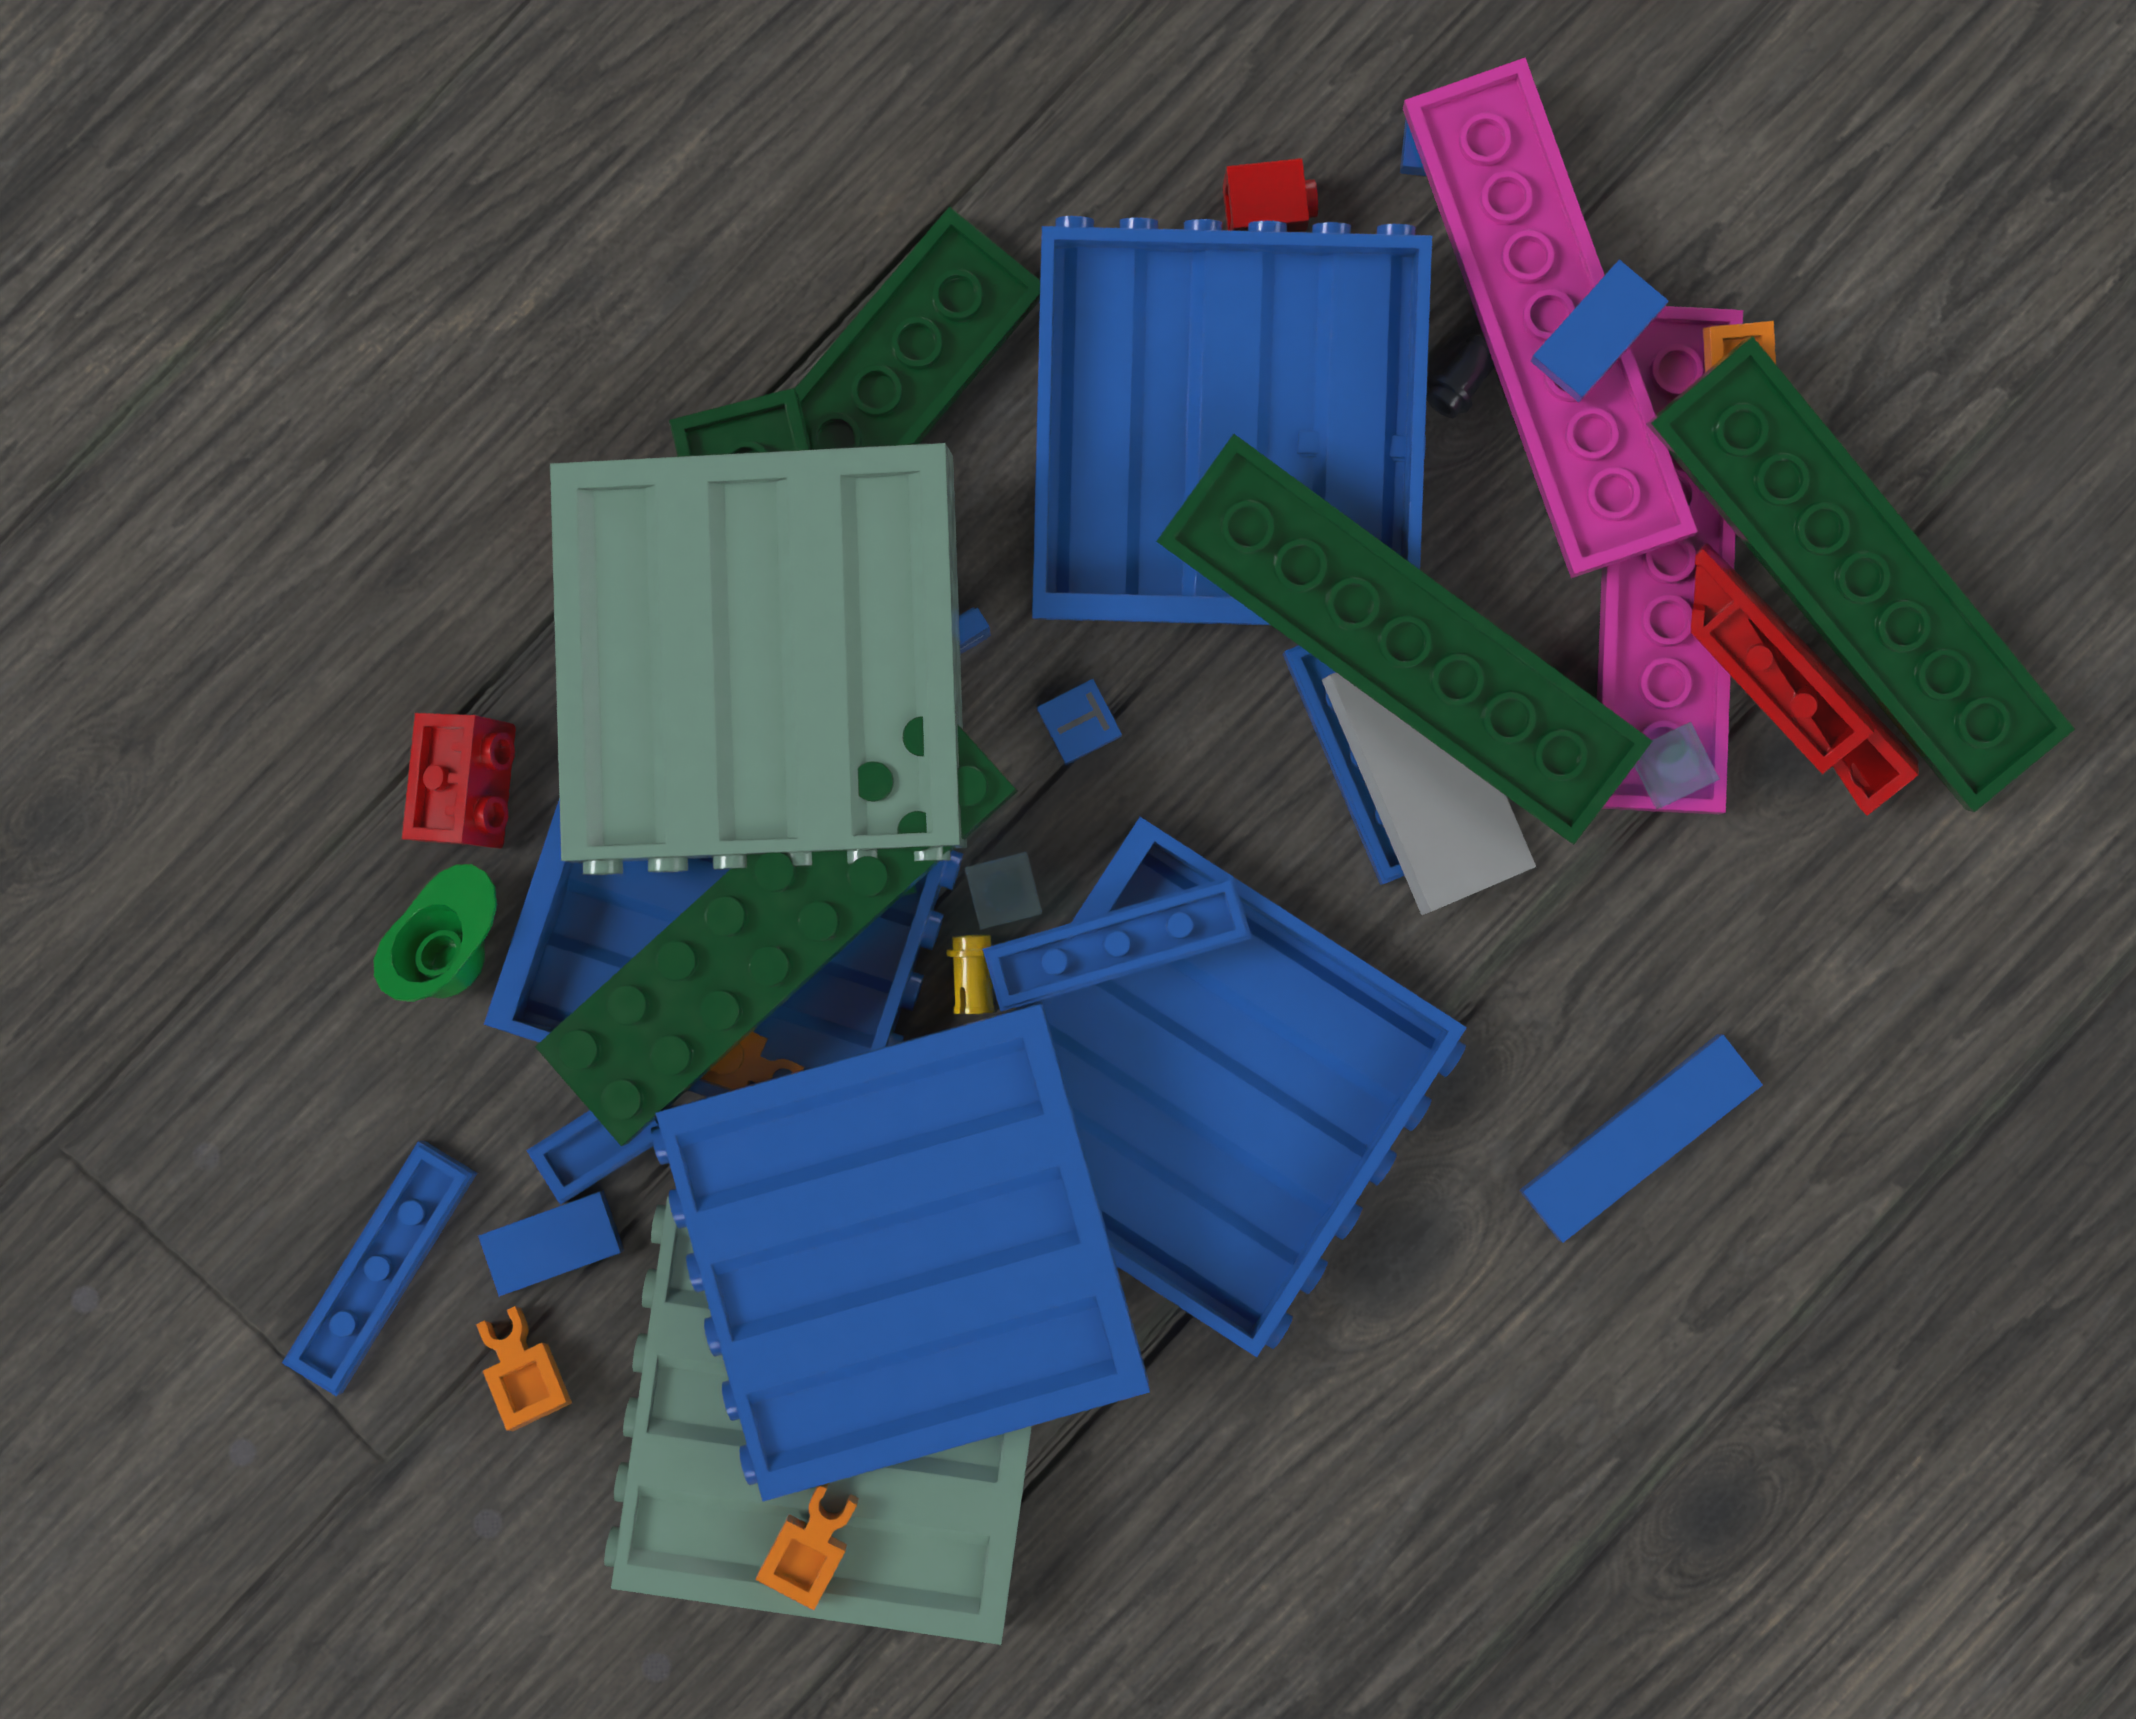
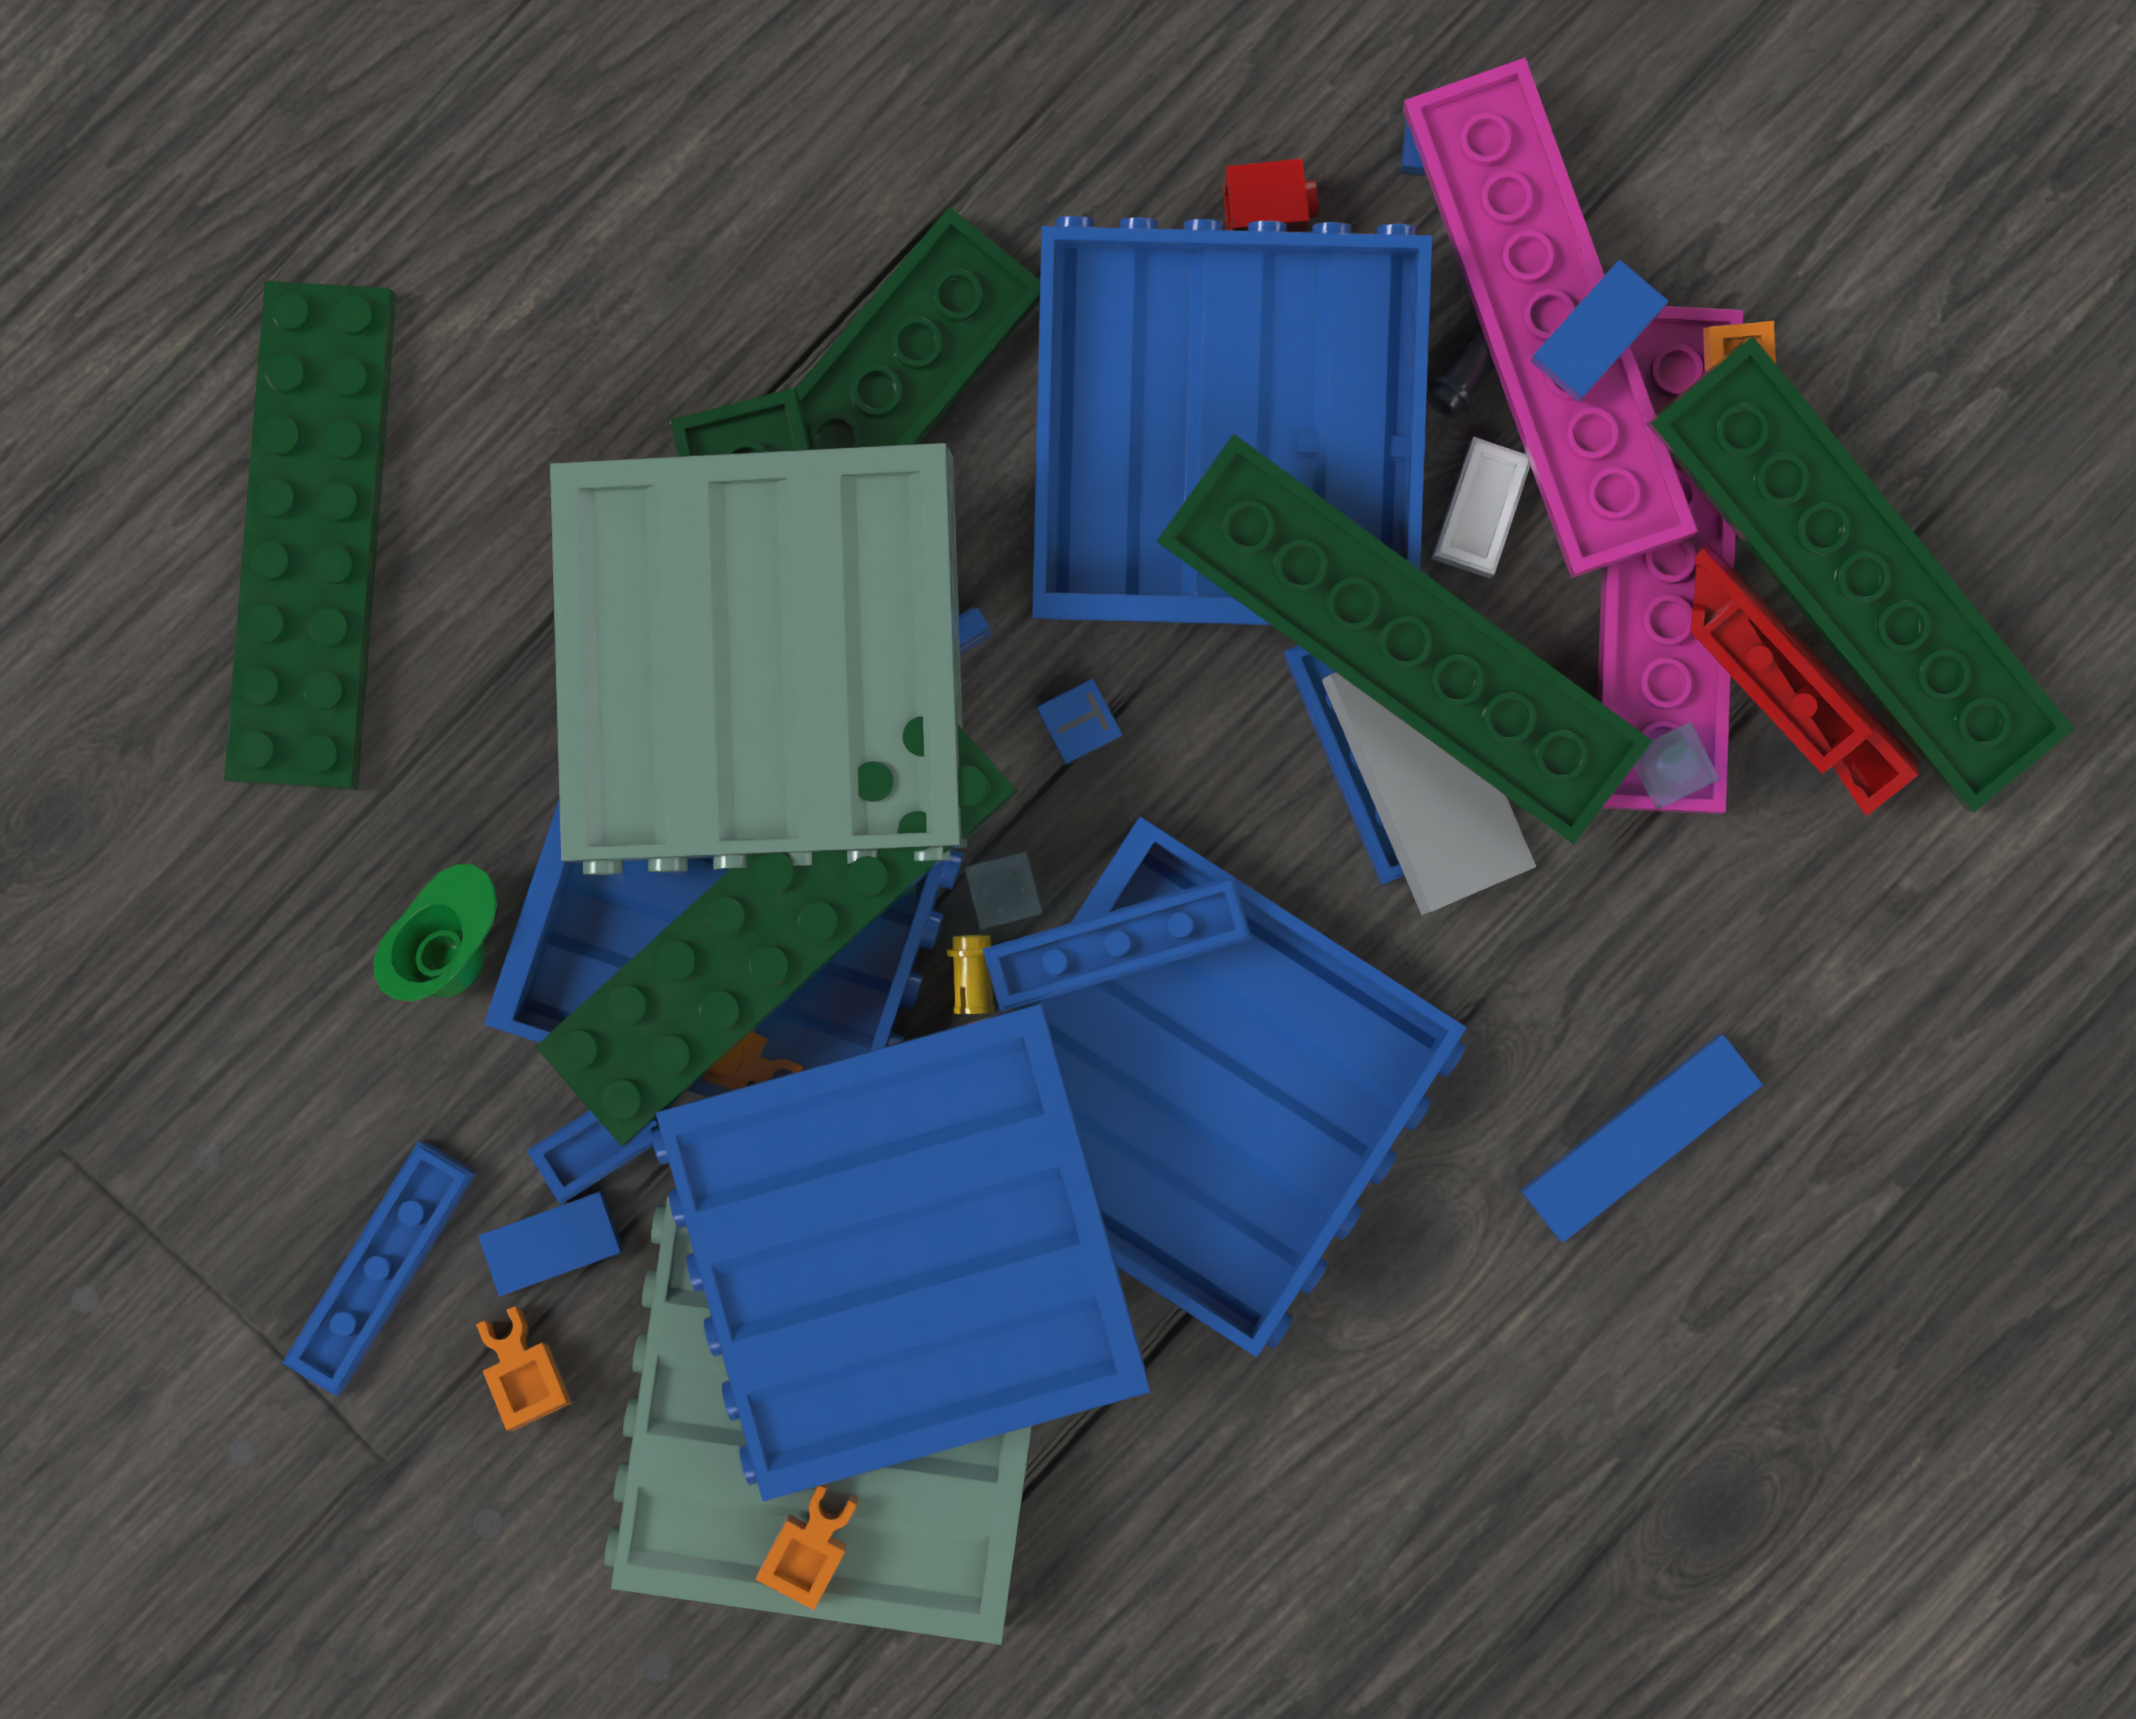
red bracket [402,713,516,849] -> none
none -> dark green plate [224,281,397,790]
none -> white tile [1431,437,1530,579]

